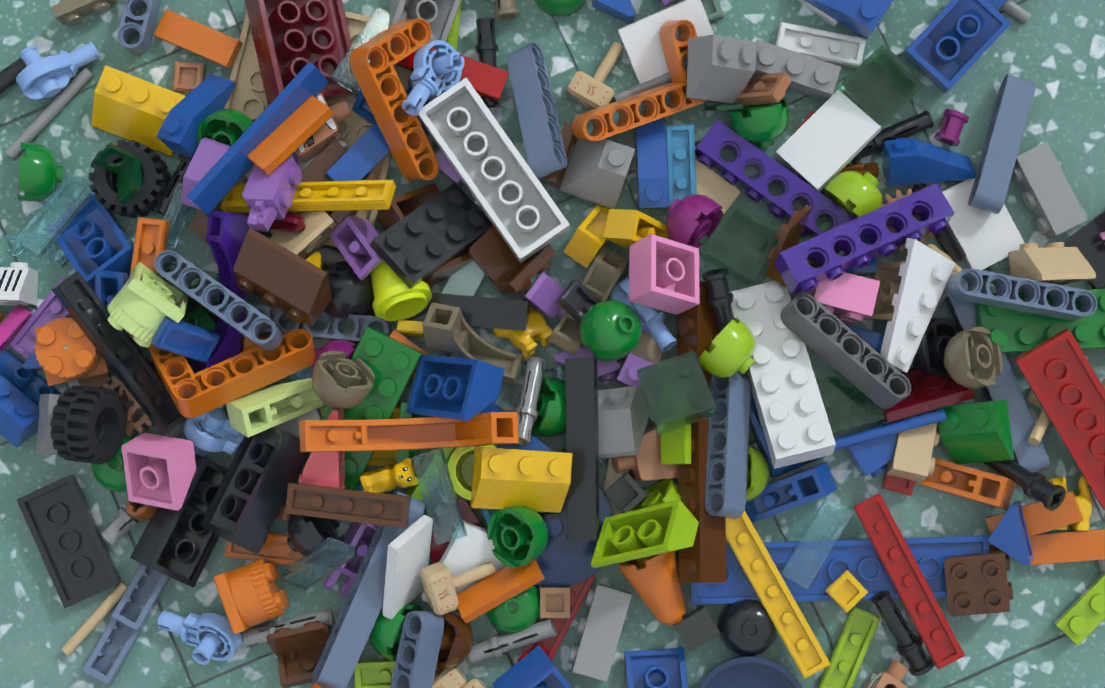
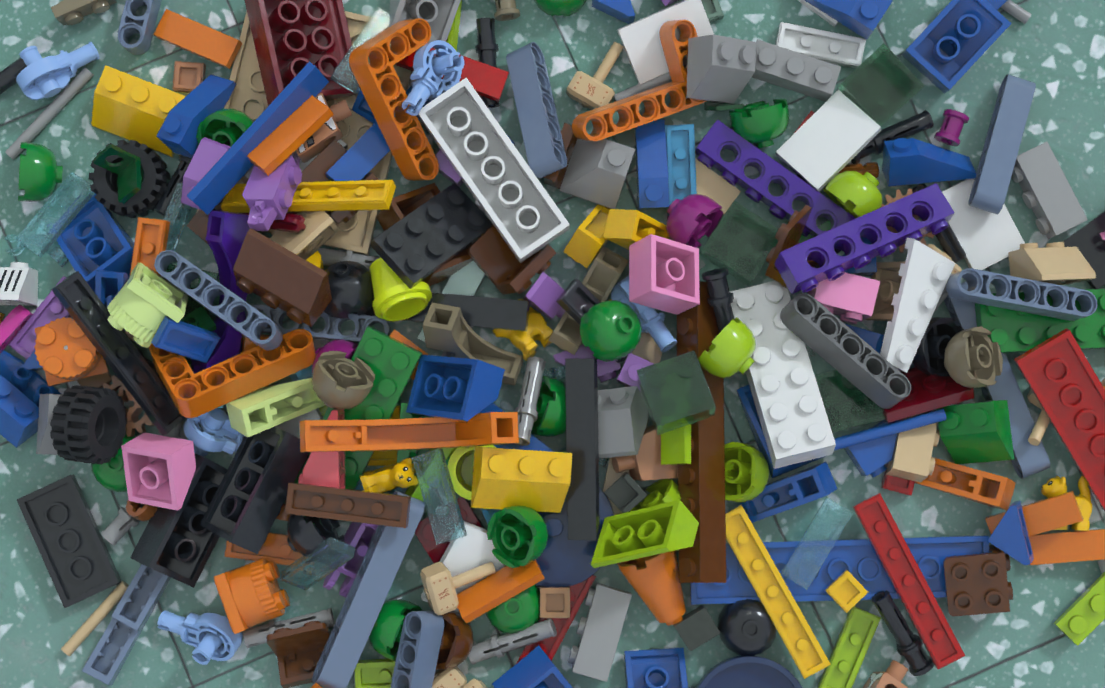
medium lavender slope [329,215,383,280] -> none
white tile [382,515,433,620] -> none
yellow tile [397,320,425,338] -> none
sand blue beam [705,372,751,519] -> none
nougat plate [734,72,792,106] -> none
black pin [983,460,1066,511] -> none

